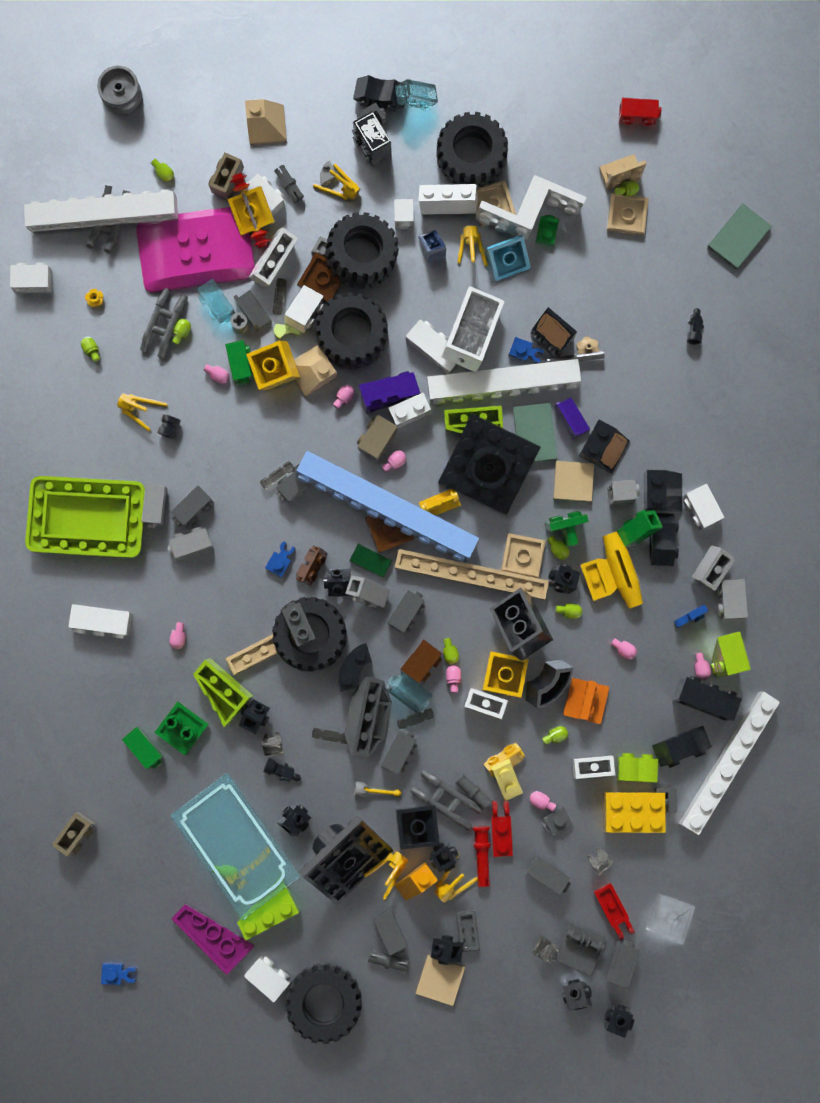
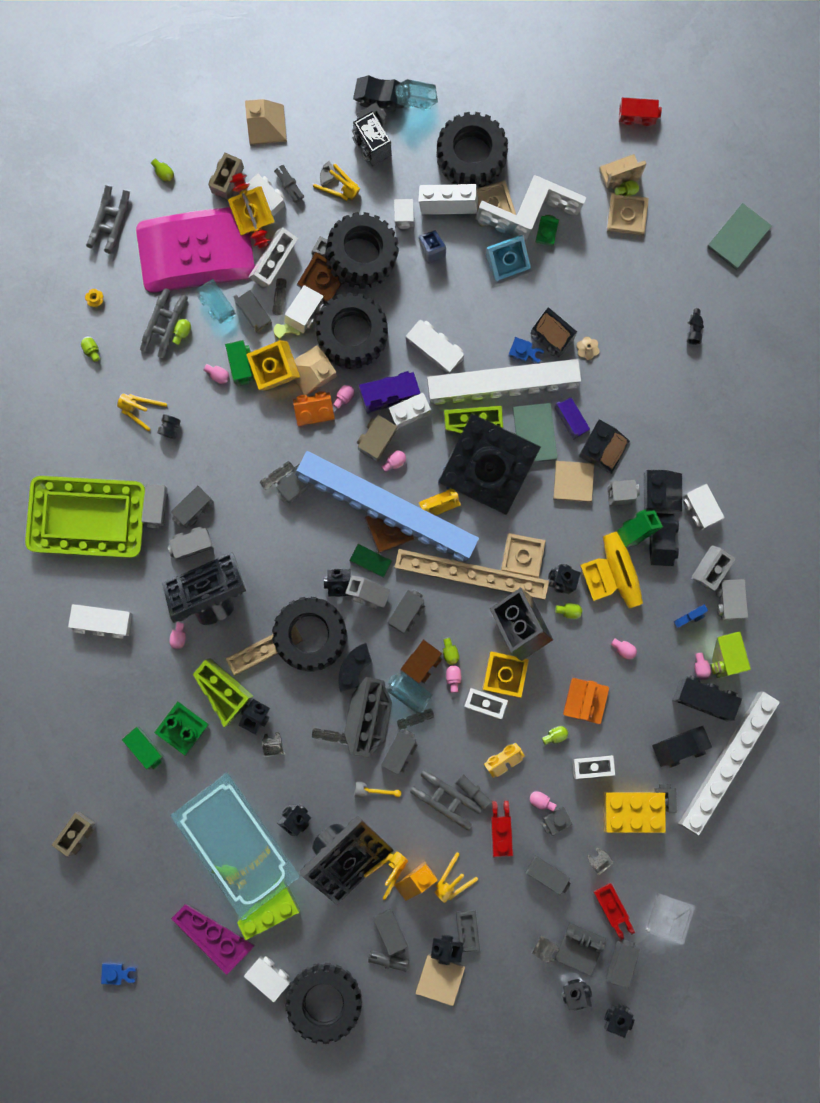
white brick [10,262,52,293] -> none
white brick [24,189,178,232] -> none
flat silver wheel [97,65,142,115] -> none
light grey bush [230,312,249,334] -> none
black piece [263,758,301,782] -> none
blue plate [265,541,295,578] -> none
dark grey brick [282,601,317,647] -> none
reddish brown hinge [296,545,328,587] -> none
black slope [395,805,440,850] -> none
black brick [429,842,459,872] -> none
brick [441,286,504,372] -> none
yellow plant [457,226,488,266] -> none
red pin [472,826,491,887] -> none
light yellow plate [491,759,523,801] -> none
black brick [525,660,573,709] -> none
green plate [545,511,589,546] -> none
flat silver bar [547,351,605,362] -> none
lime cylinder [547,535,569,560] -> none
lime brick [616,753,658,783] -> none
none -> black piece [162,552,246,625]
none -> orange bracket [293,391,335,426]

